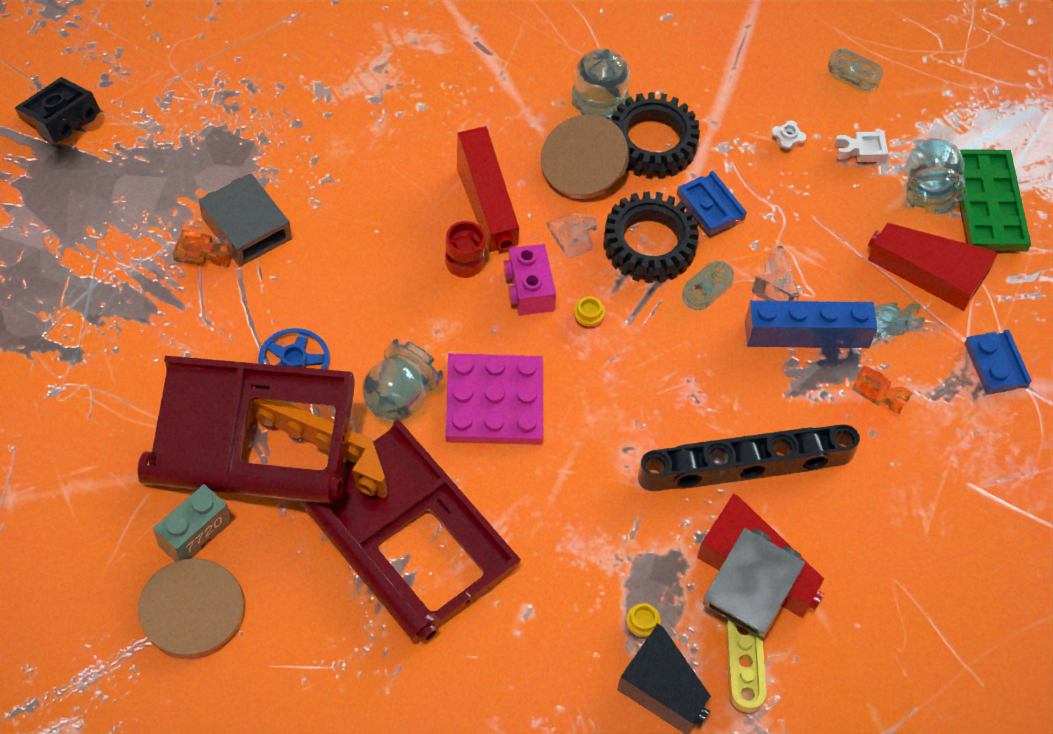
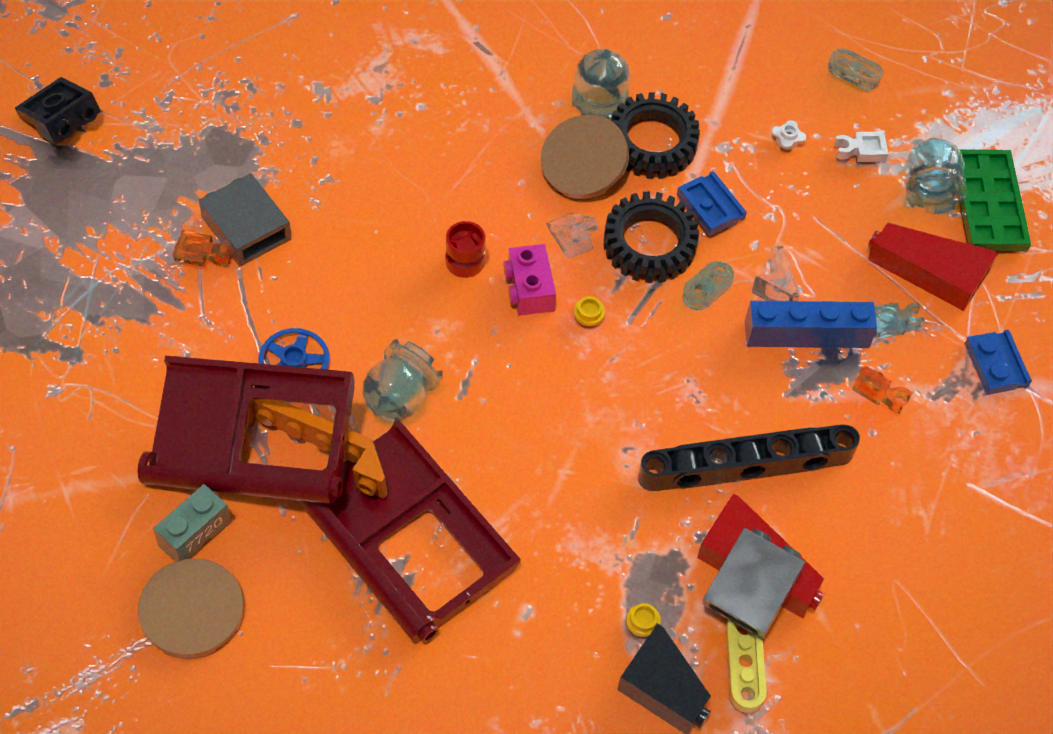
dark pink plate [446,353,543,445] -> none
red slope [457,126,519,252] -> none

